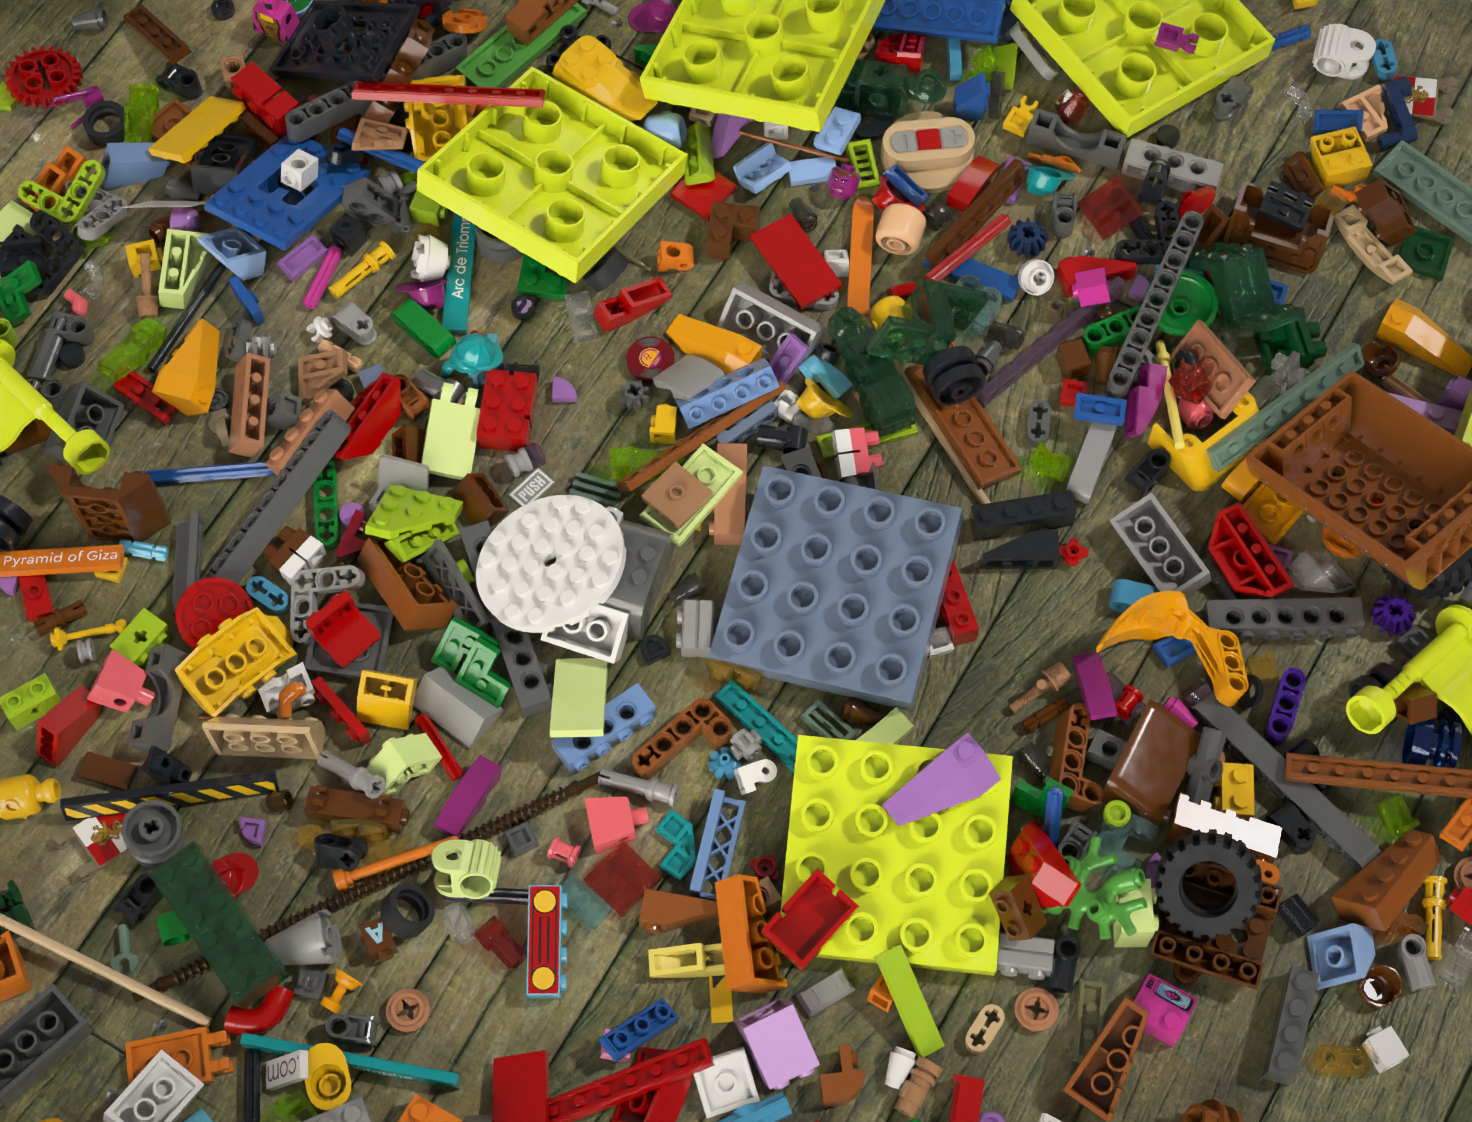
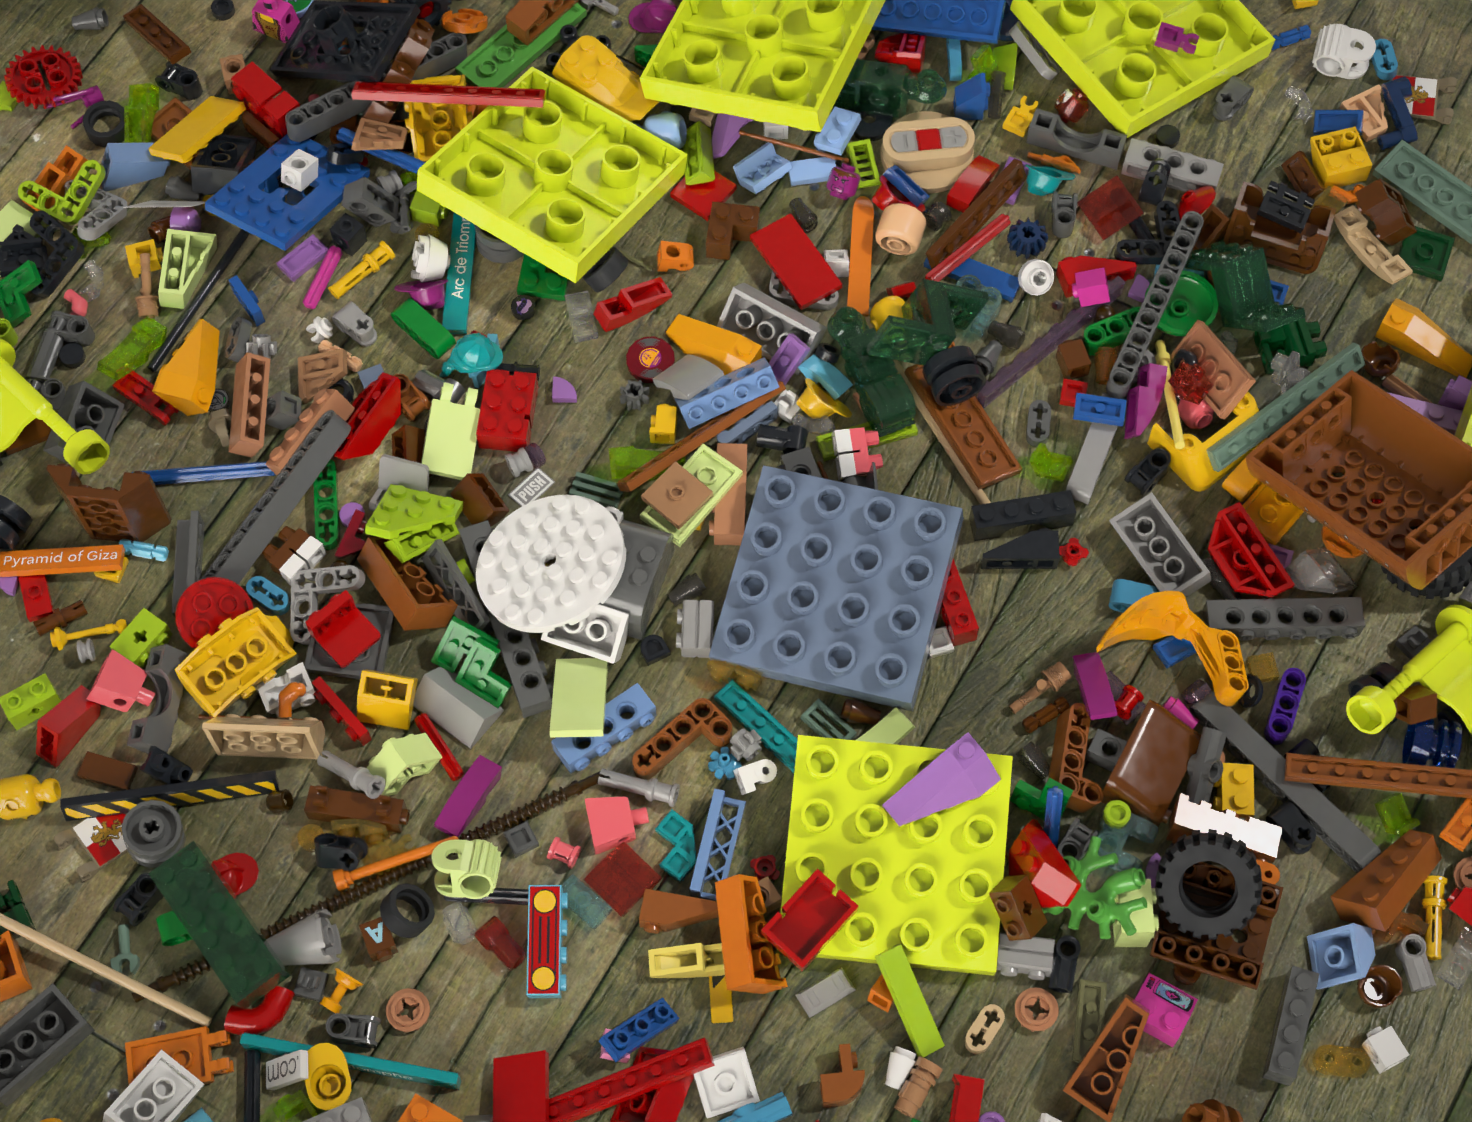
light blue slope [198,226,267,281] -> none
medium lavender tile [239,817,267,848] -> none
lavender slope [733,997,820,1090] -> none
black piece [1277,893,1320,938] -> none
dark purple gear [1370,592,1416,637] -> none

